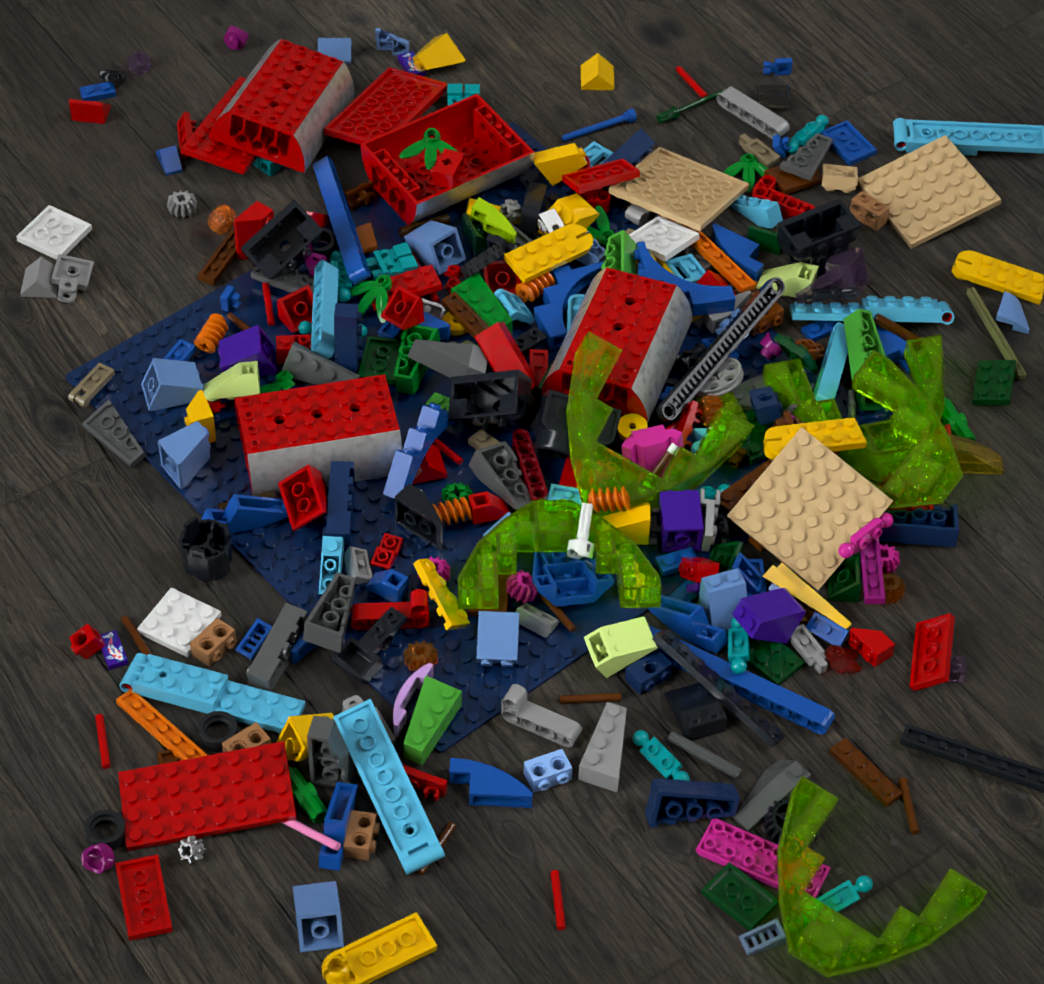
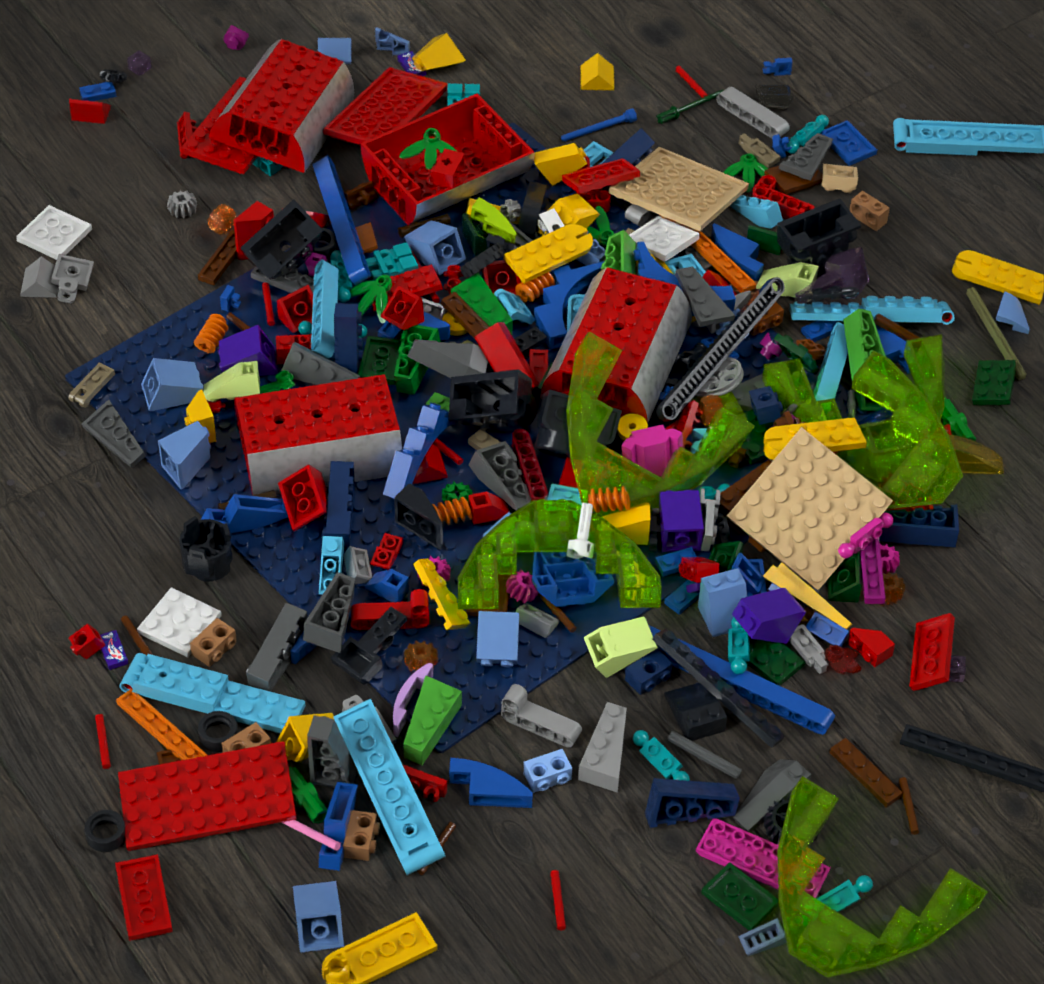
magenta piece [81,843,115,873] -> none
blue slope [156,145,183,176] -> none
blue plate [163,339,196,361] -> none
light grey gear [178,836,206,864] -> none
blue slope [235,618,273,661] -> none
reddish brown bar [559,693,621,704] -> none
reddish brown bar [639,443,678,493] -> none
blue slope [647,594,728,654] -> none
tan plate [857,135,1001,249] -> none
none -> dark grey wing [675,266,735,327]

